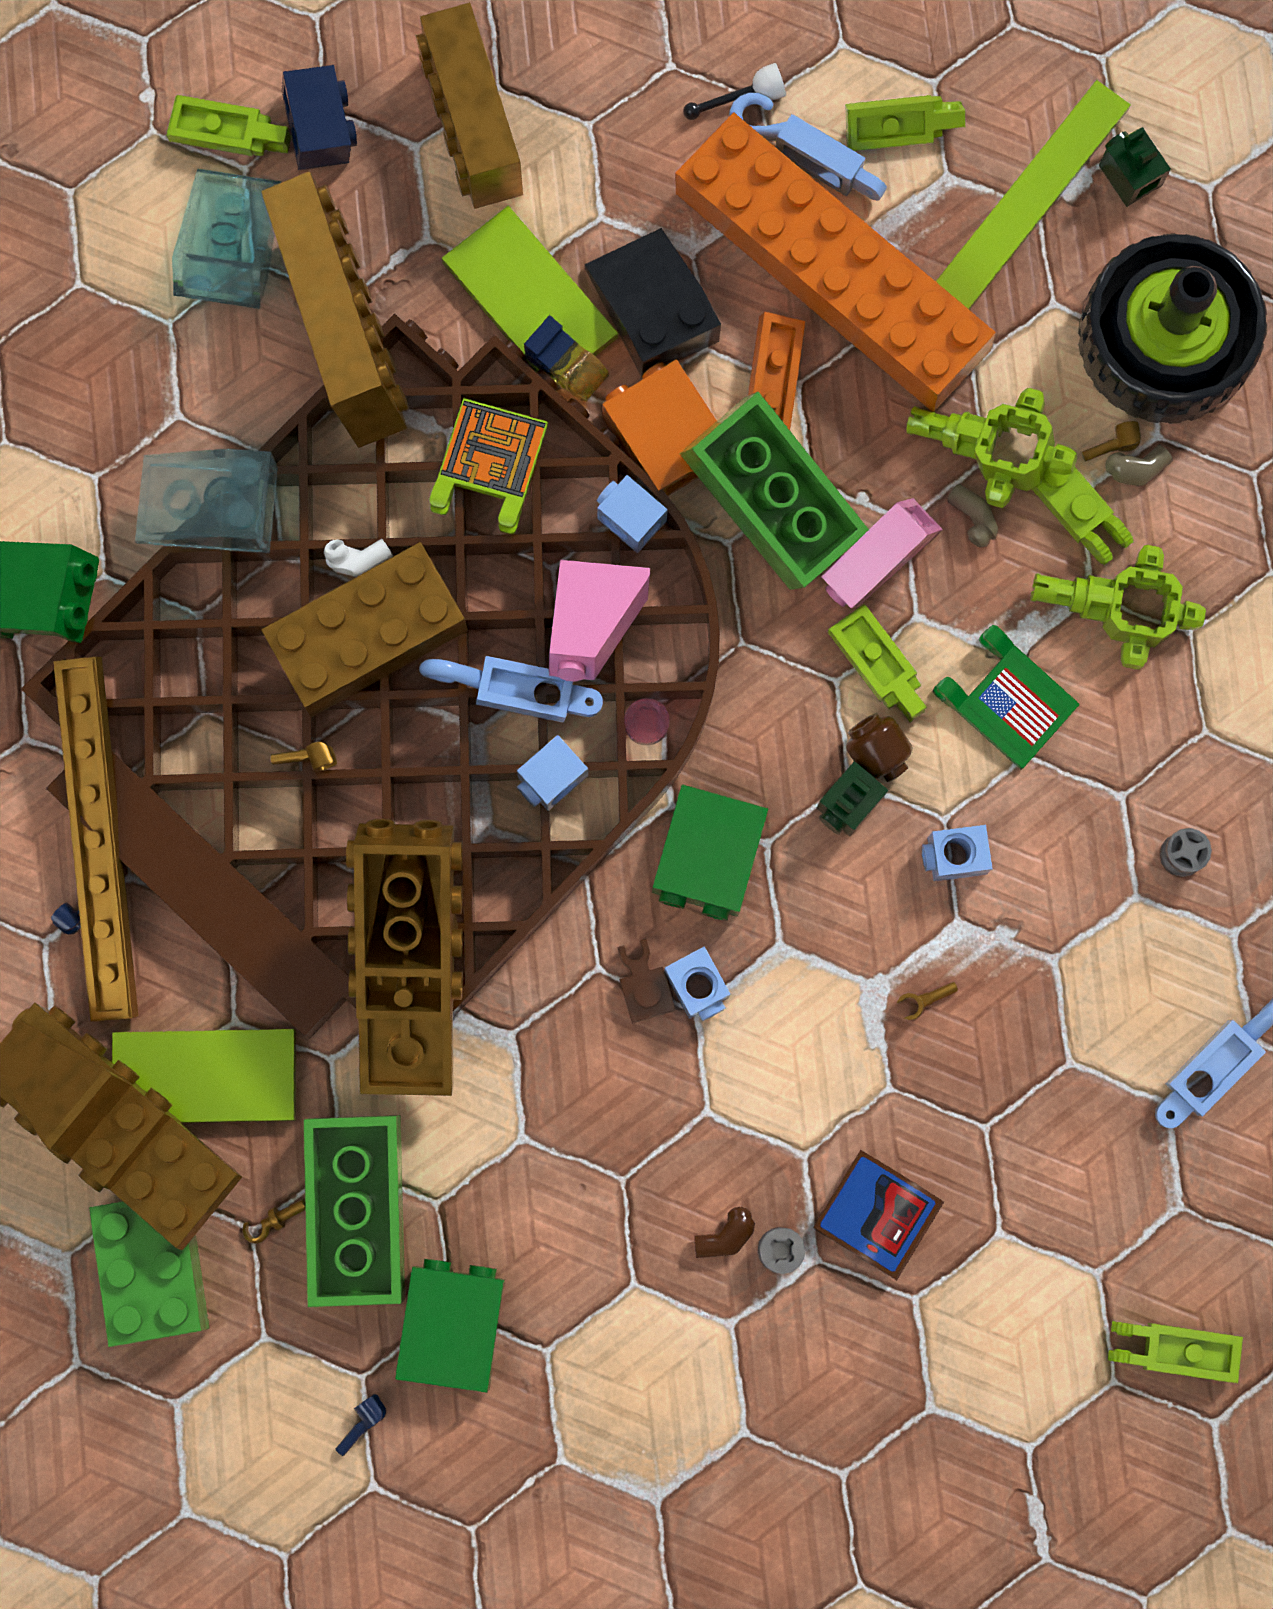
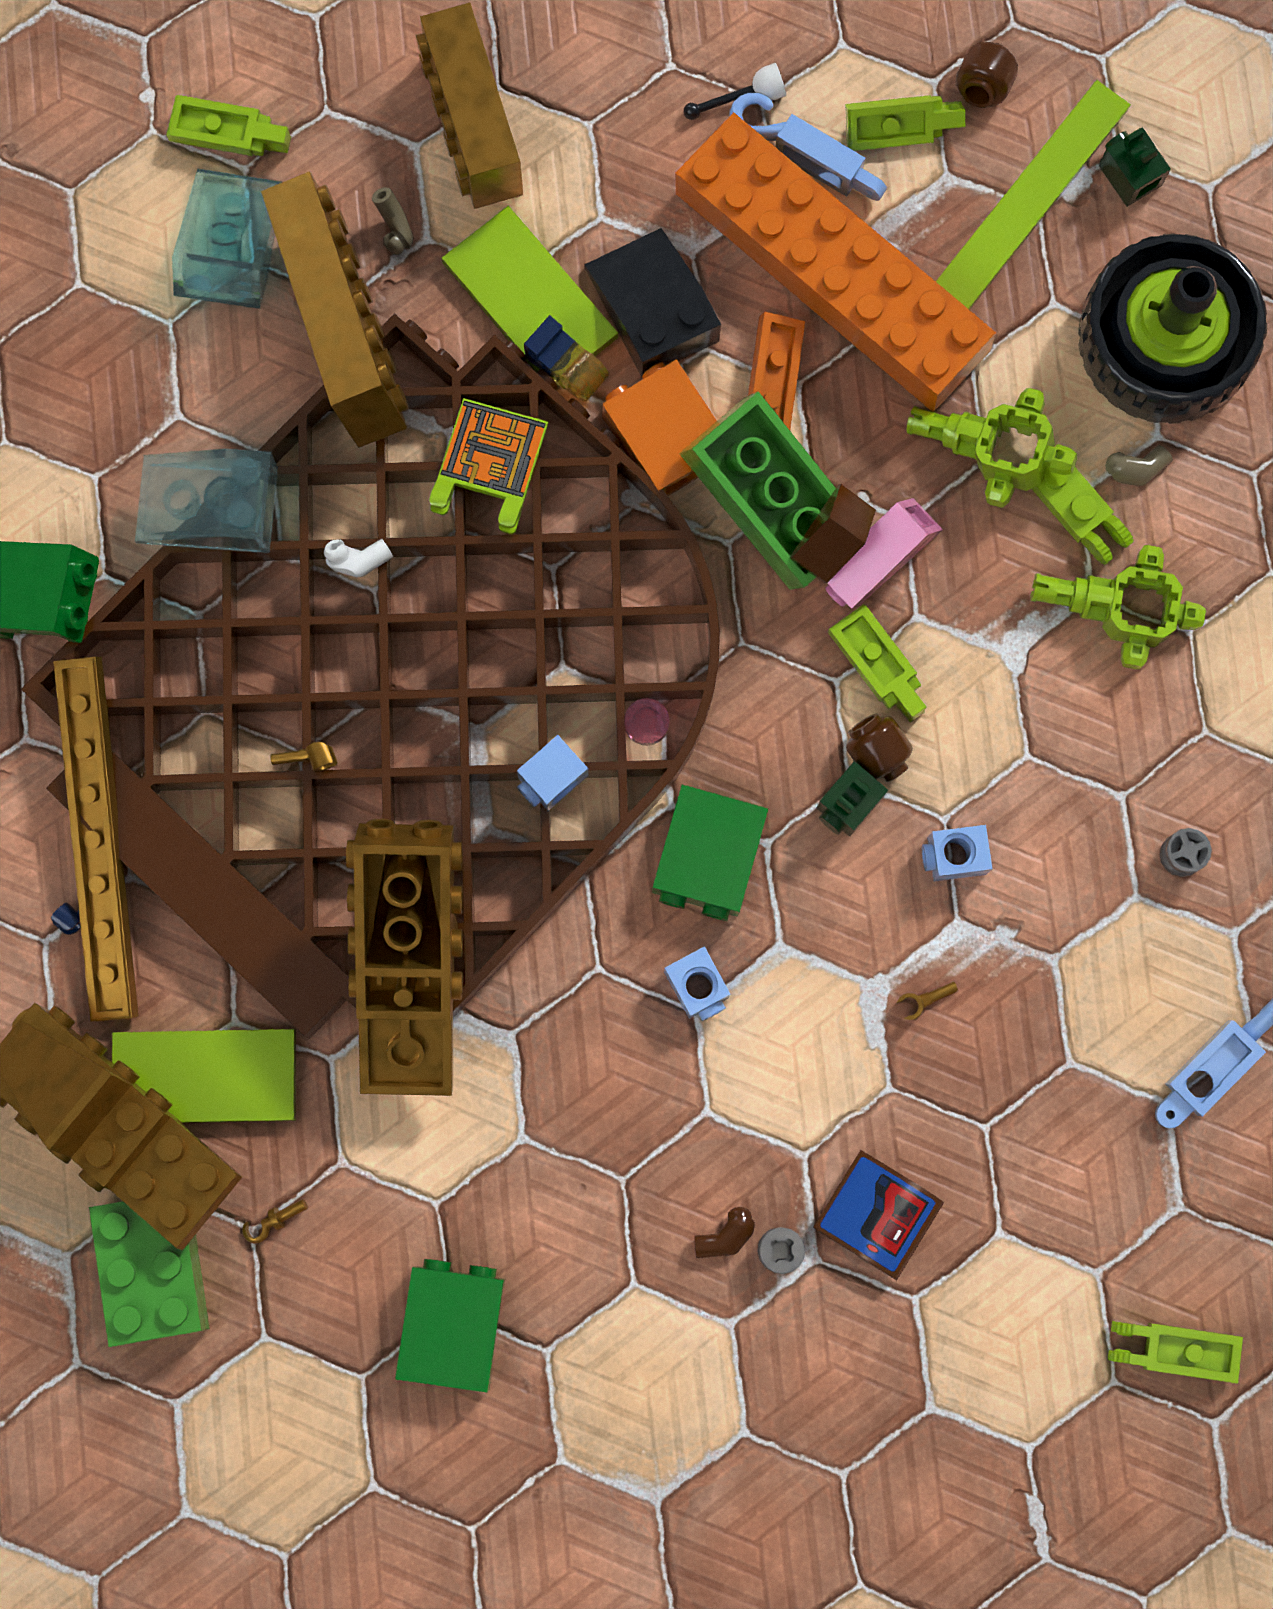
pearl gold brick [261,542,468,717] -> none
dark blue brick [281,65,357,170] -> none
bright green brick [304,1115,405,1307] -> none
dark blue hand [335,1394,386,1456] -> none
light blue piece [419,656,603,723] -> none
bright pink slope [549,560,650,682] -> none
light blue brick [597,475,668,553] -> none
reddish brown plate [618,939,676,1024] -> none
green flag [933,625,1080,770] -> none
dark tan arm [948,484,998,548] -> none
pearl gold hand [1081,421,1141,462] -> none
none -> dark tan arm [372,187,414,255]
none -> reddish brown slope [790,484,876,583]
none -> reddish brown head [956,42,1018,108]

